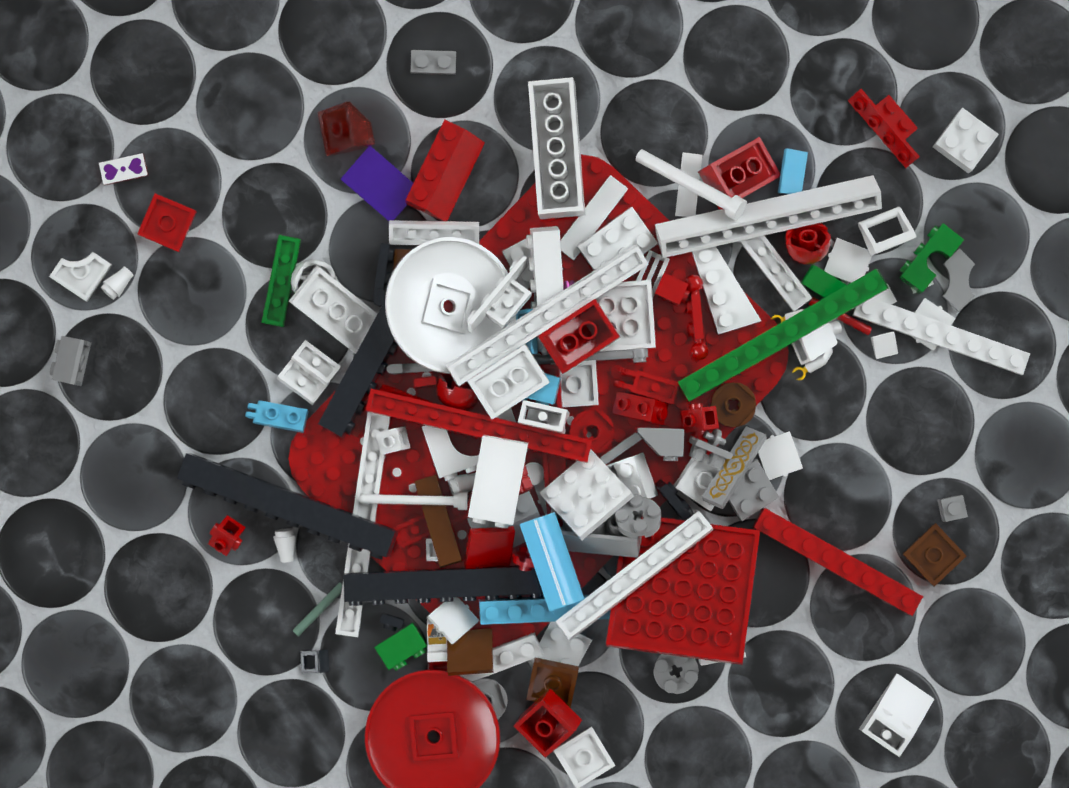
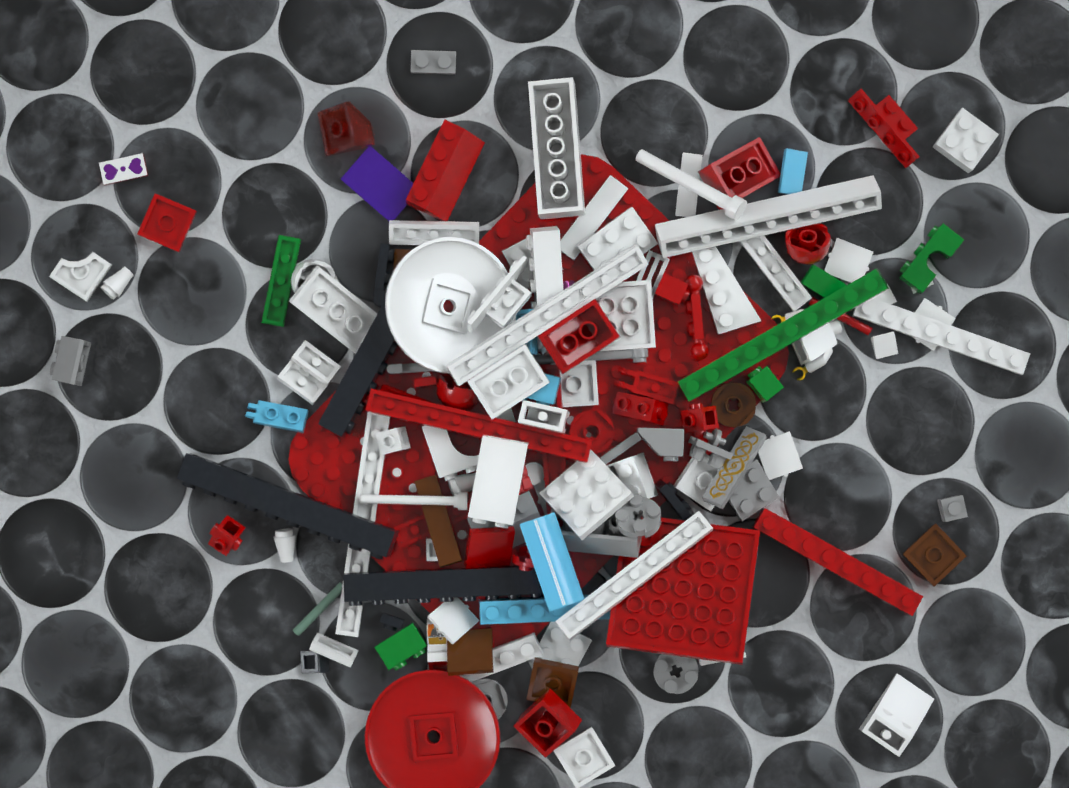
white tile [858,207,916,256] -> none
light grey tile [943,248,975,312] -> none
none -> white tile [309,633,359,668]
none -> green brick [746,366,784,403]

